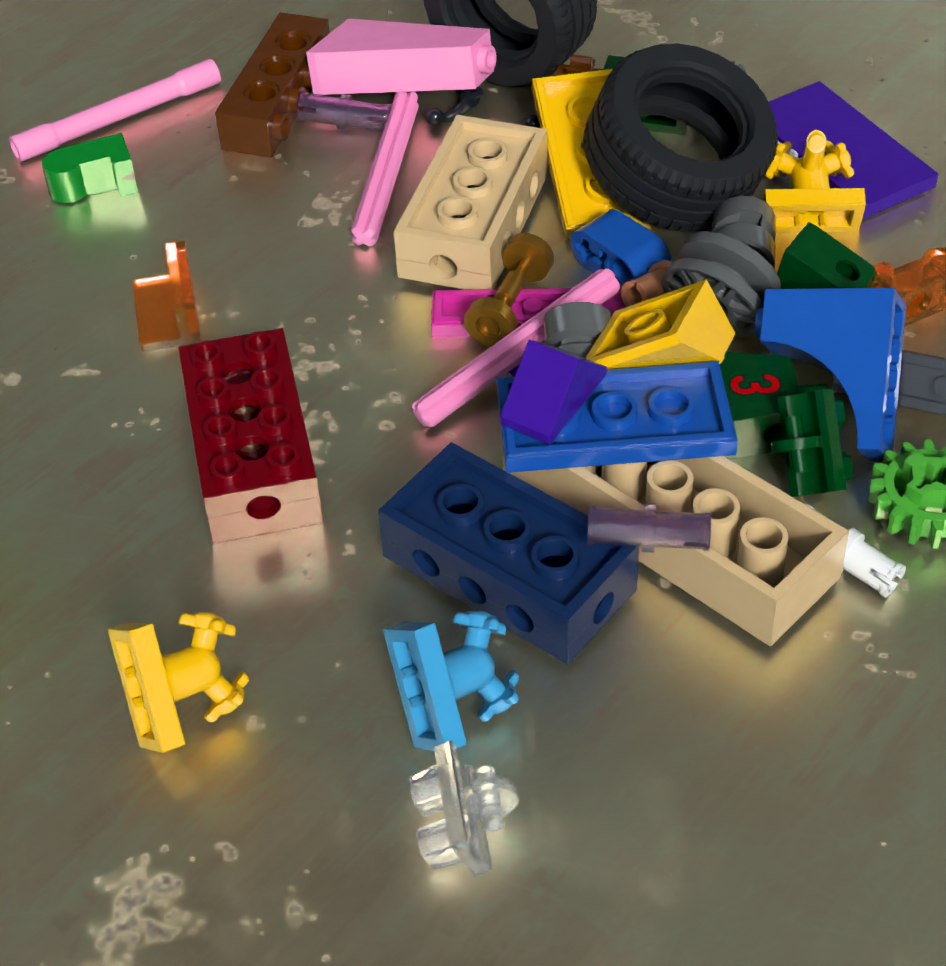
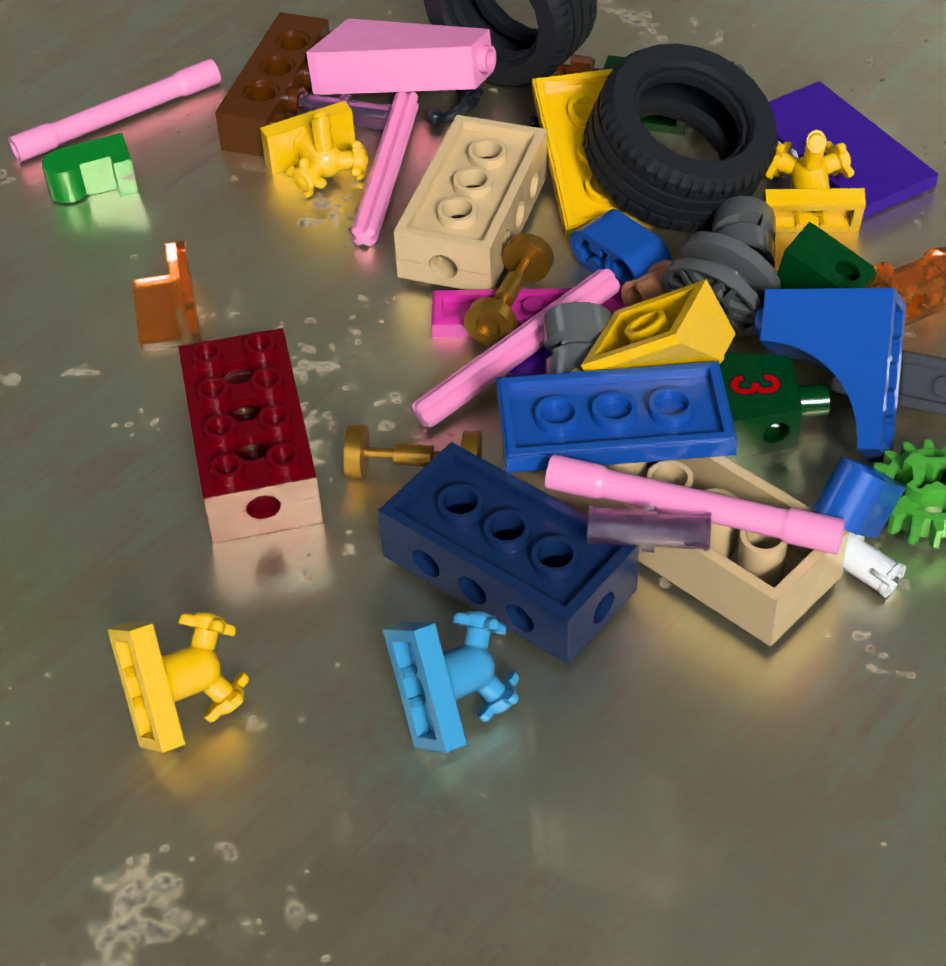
clear hips [409,740,519,876] -> none
dark purple slope [500,340,607,445] -> none
dark green hips [771,388,854,497] -> none
none -> yellow piece [260,101,369,198]
none -> pearl gold wheel [343,424,482,479]
none -> bright pink piece [545,454,846,555]
none -> blue beam [812,456,906,539]

